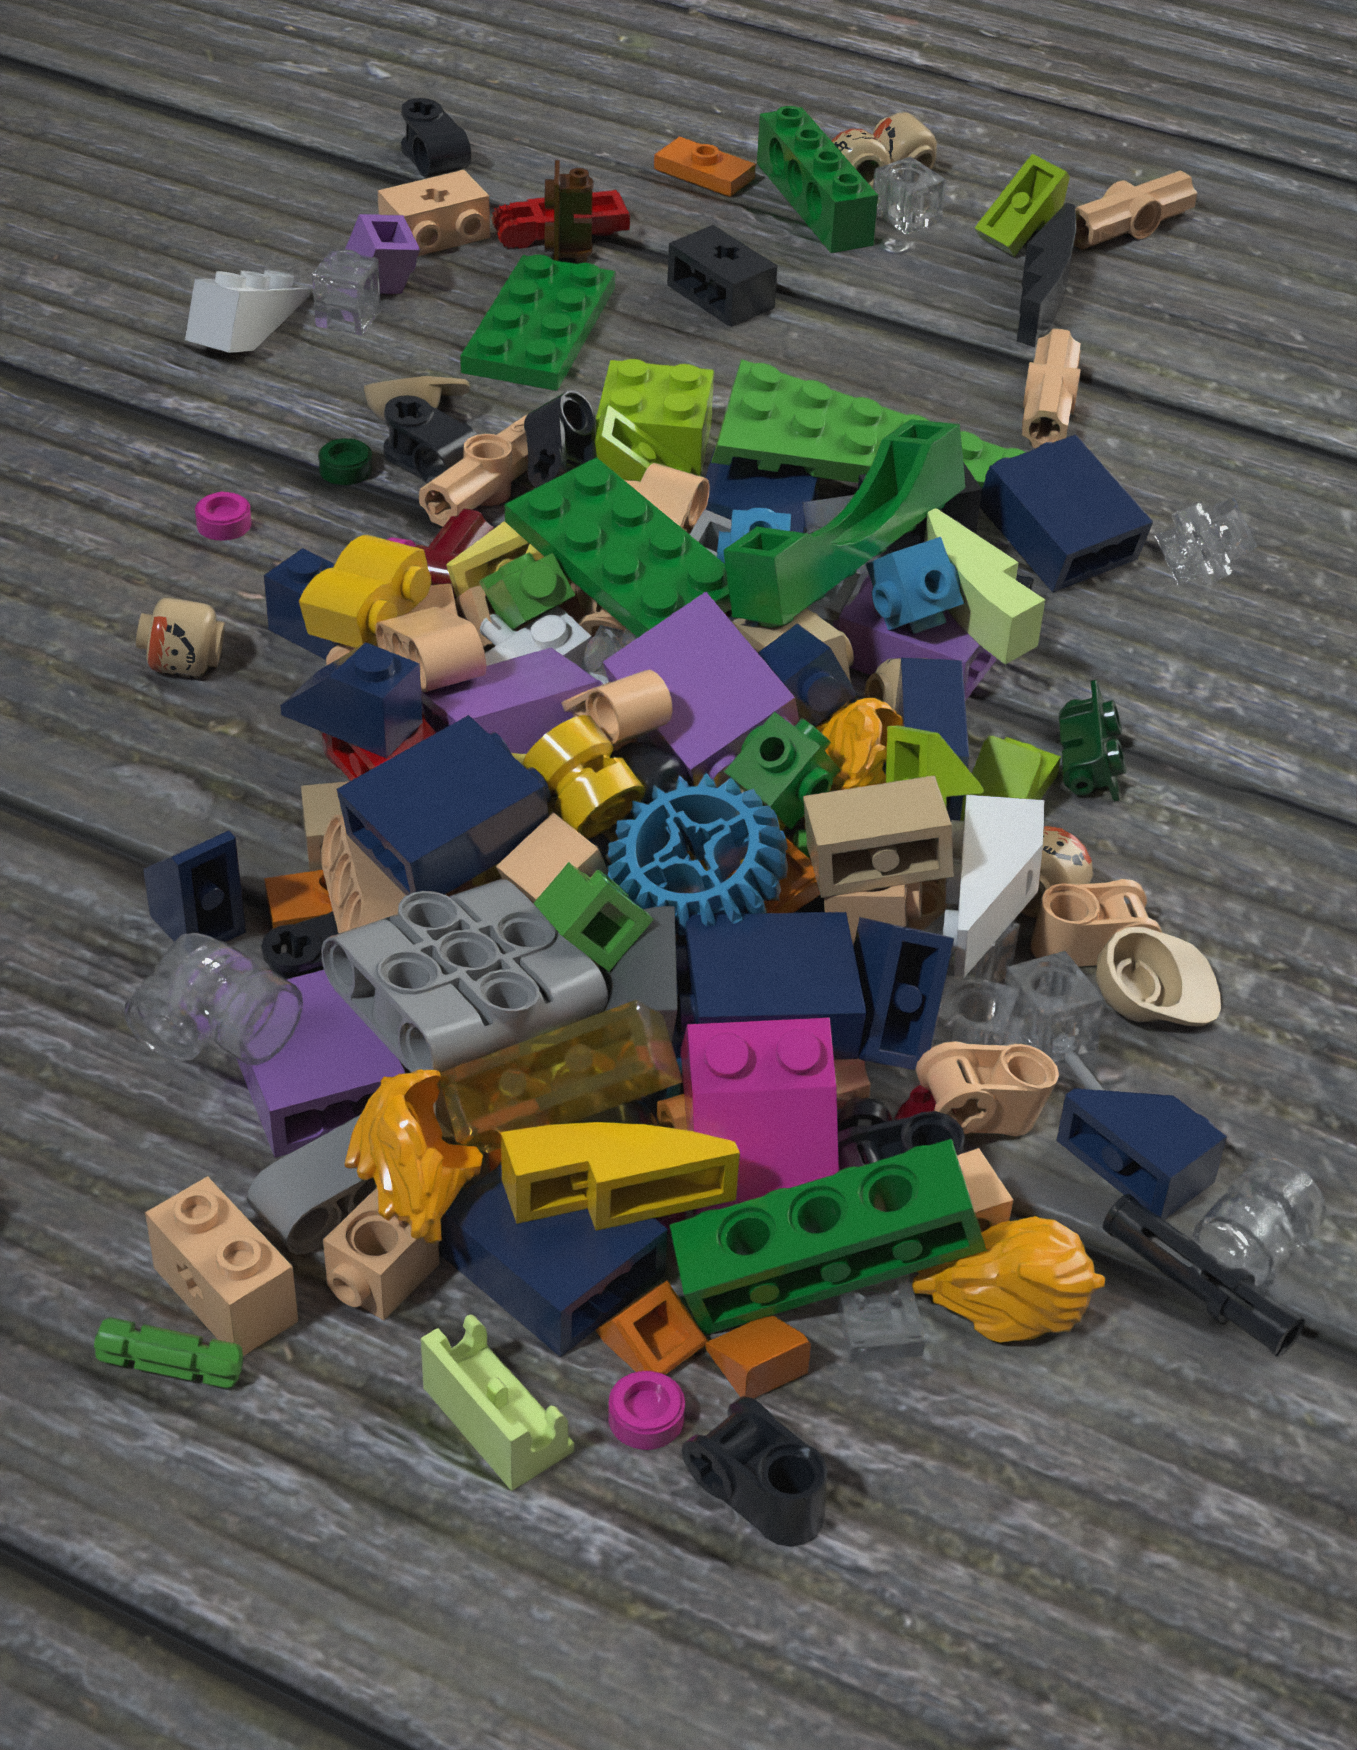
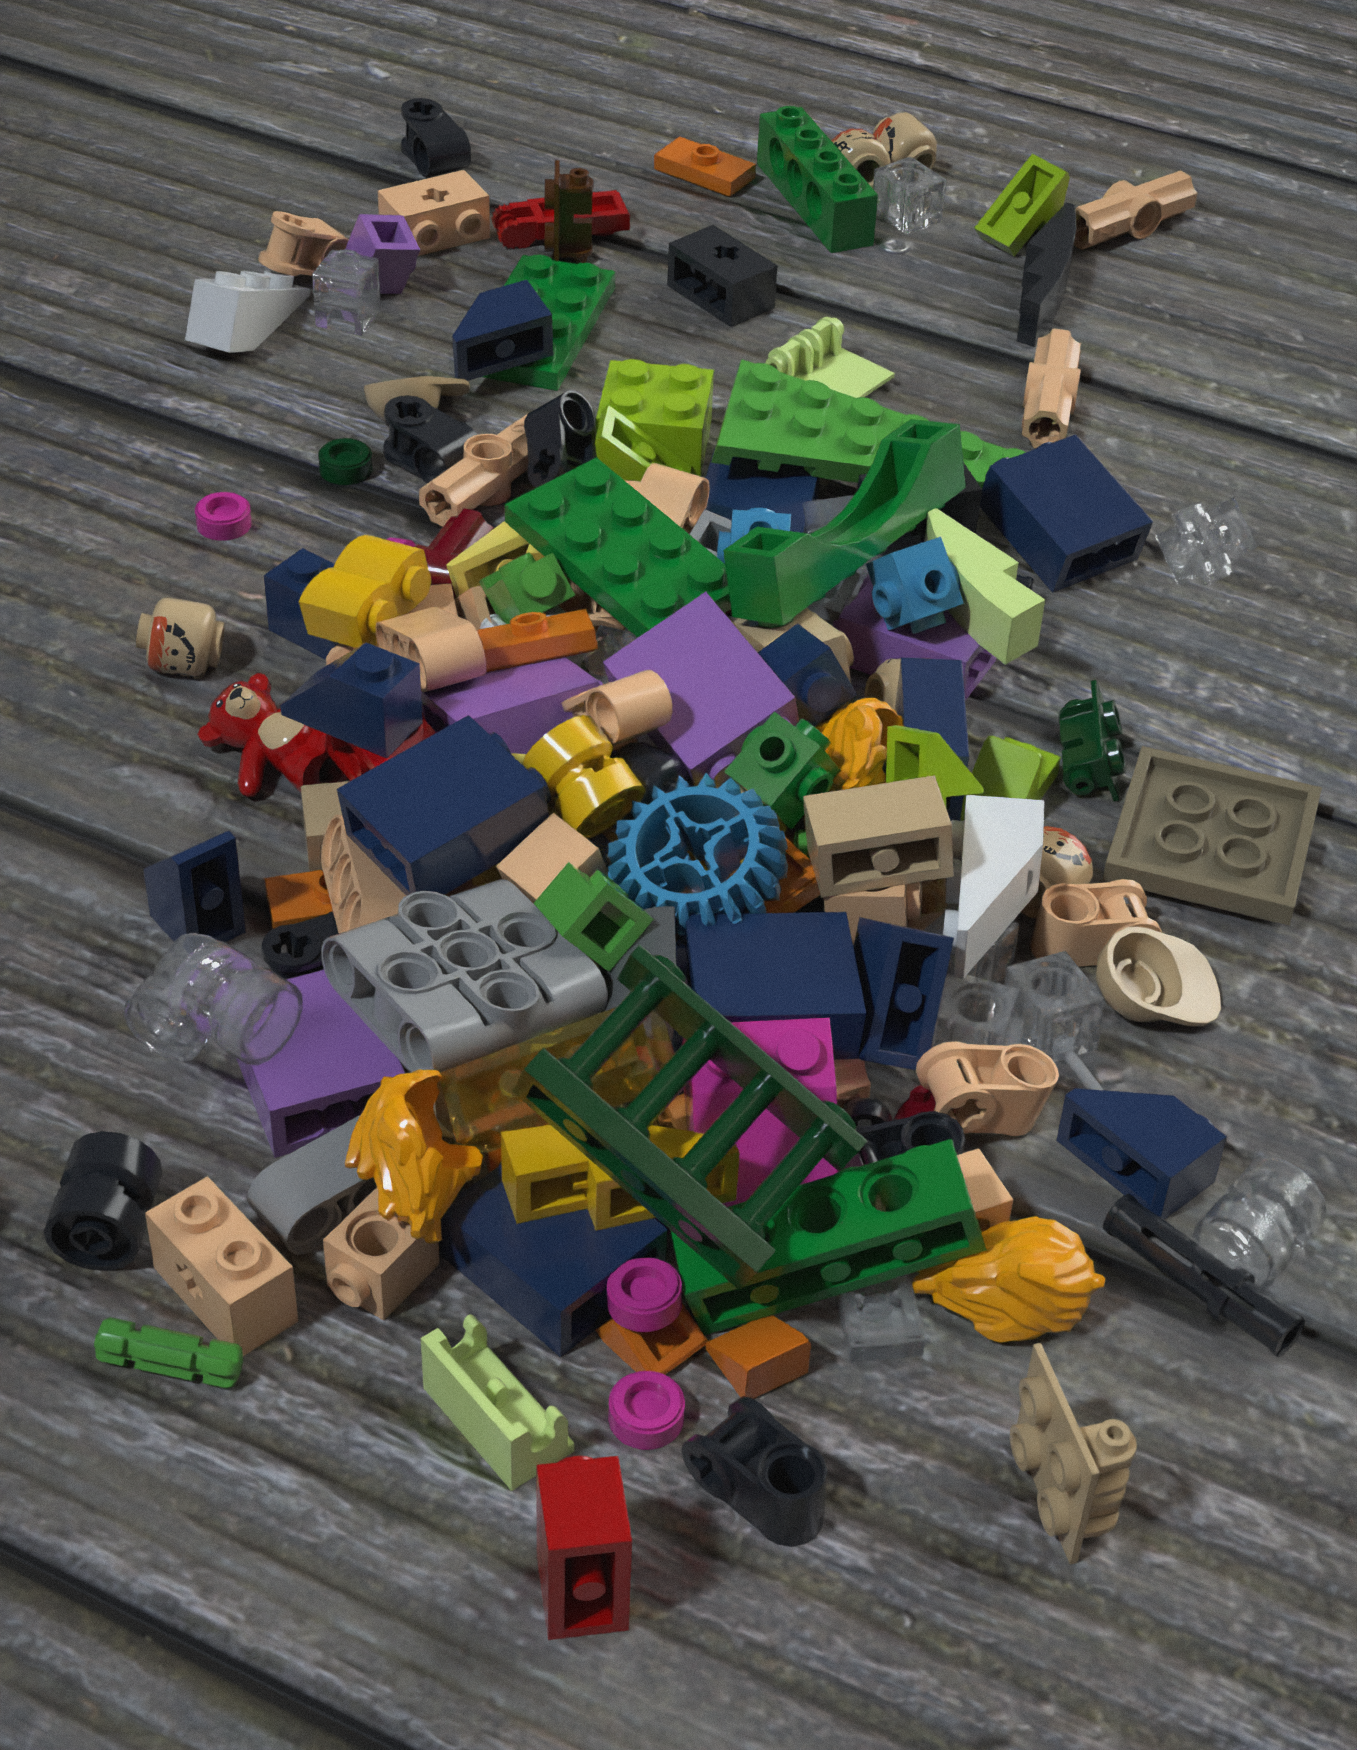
none -> black wheel [44,1131,162,1271]
none -> red piece [198,673,348,797]
none -> light nougat piece [258,211,349,279]
none -> dark blue slope [452,280,553,381]
none -> orange plate [477,609,598,672]
none -> dark green fence [512,944,867,1290]
none -> red brick [536,1456,632,1640]
none -> dark pink tile [607,1258,683,1332]
none -> yellowish green hinge [765,317,895,398]
none -> tan hinge [1010,1343,1137,1565]
none -> dark tan plate [1102,746,1322,926]

